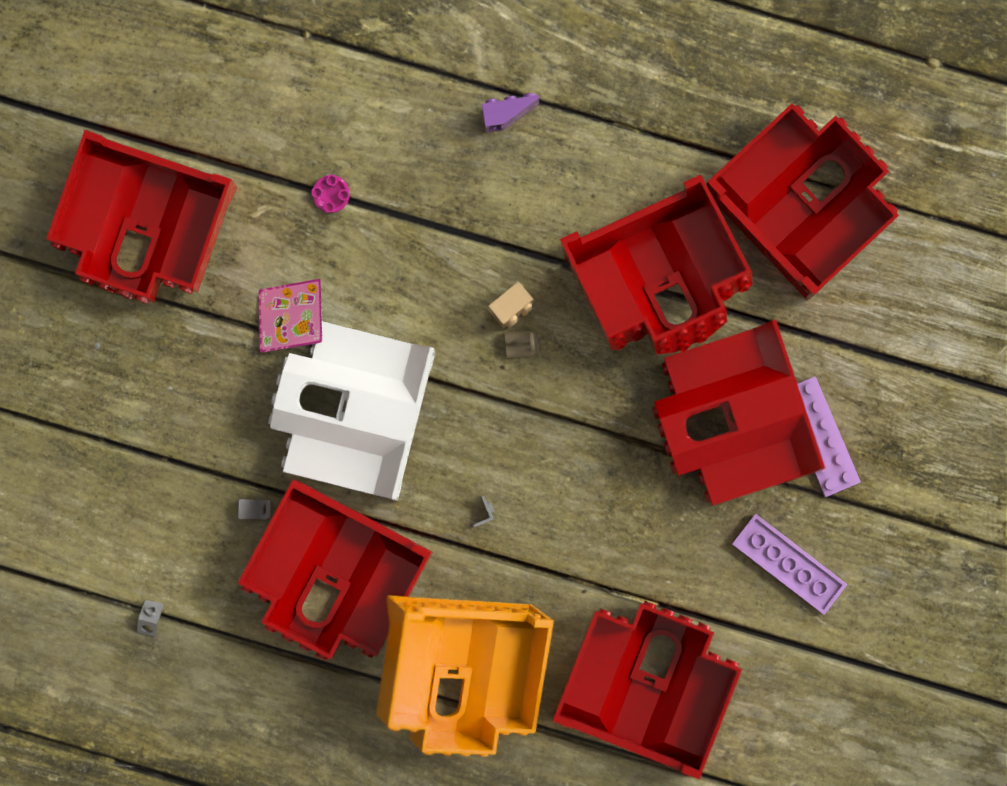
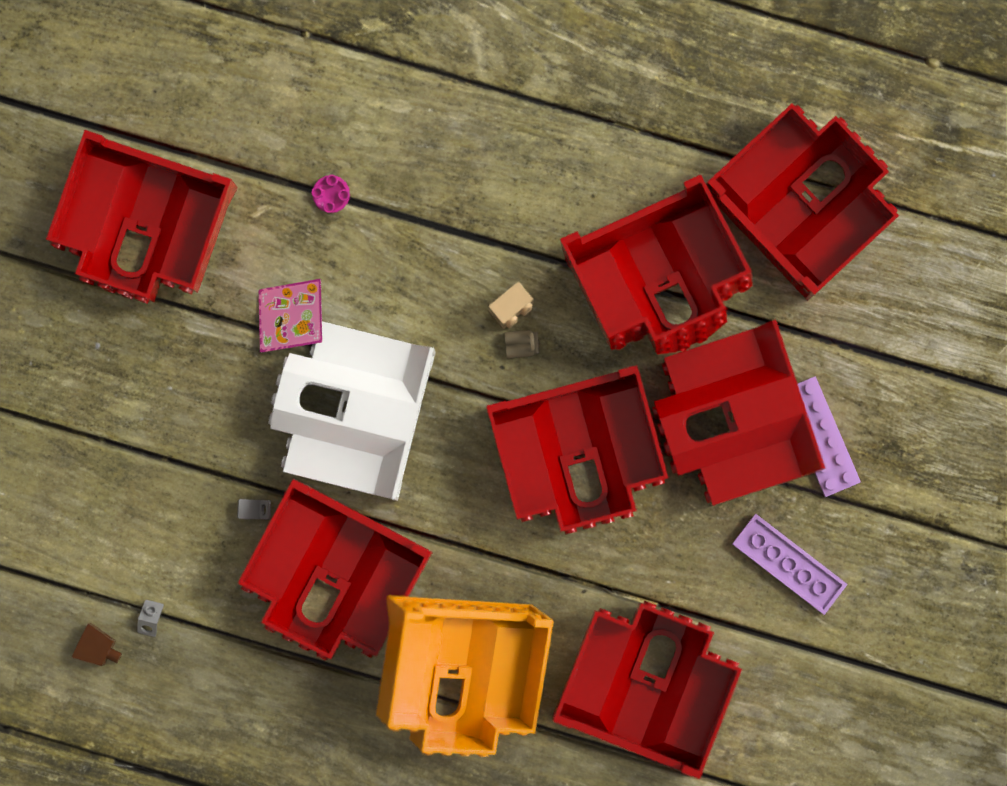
light grey bracket [472,495,495,528] -> none
medium lavender slope [482,93,539,133] -> none
none -> reddish brown torso [72,623,122,666]
none -> red panel [486,365,668,535]

